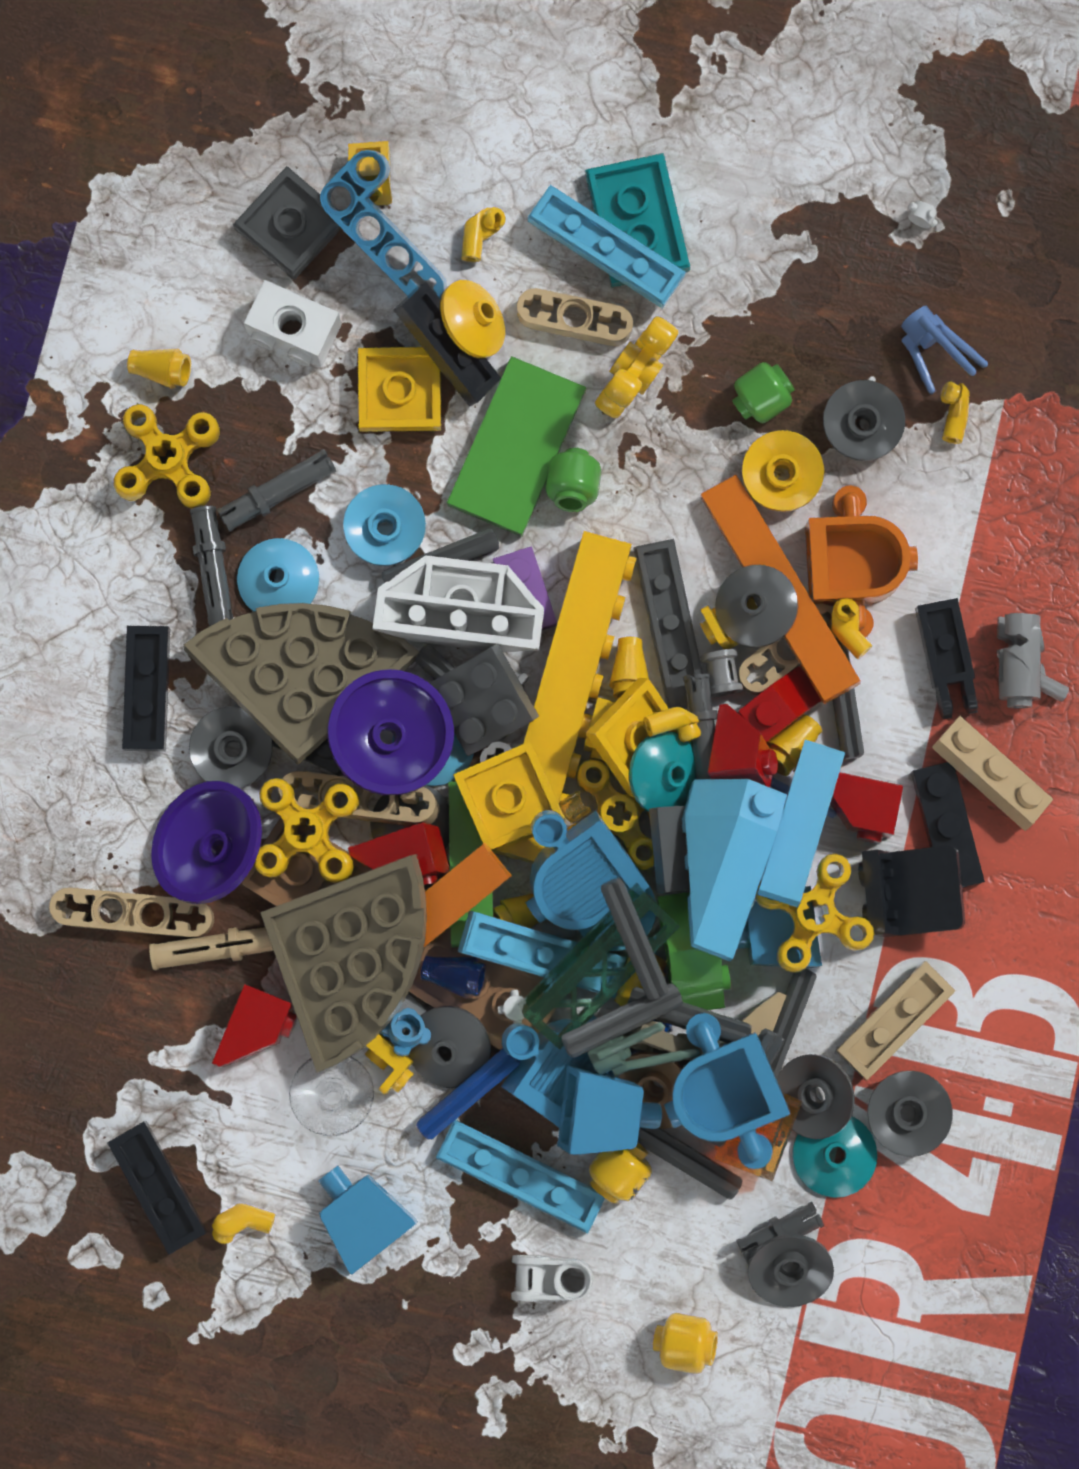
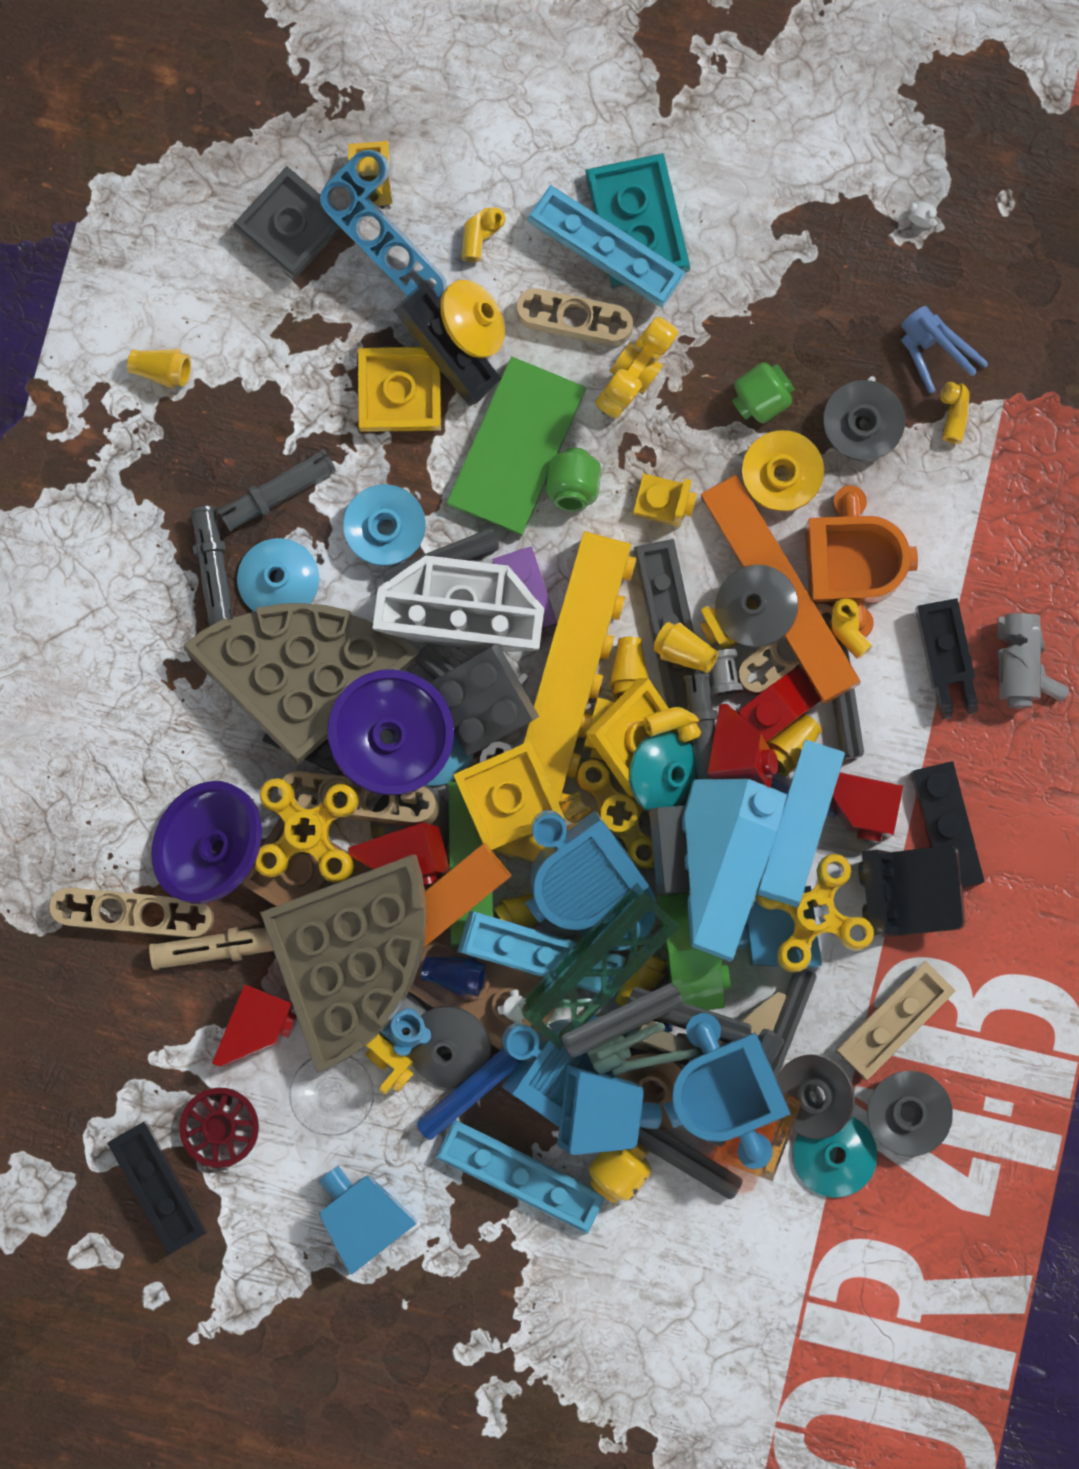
yellow gear [113,404,220,509] -> none
black plate [122,625,171,752] -> none
dark grey dish [189,706,273,788] -> none
yellow arm [212,1203,276,1244] -> none
white brick [244,280,342,367] -> none
white piece [511,1255,593,1301] -> none
dark grey axle [601,878,669,1000] -> none
yellow head [653,1313,718,1374] -> none
dark grey pin [736,1202,824,1265] -> none
dark grey dish [748,1234,834,1307] -> none
tan plate [932,716,1053,831] -> none
none -> dark red wheel [179,1088,259,1168]
none -> yellow bracket [633,473,697,527]
none -> yellow cone [653,622,719,673]

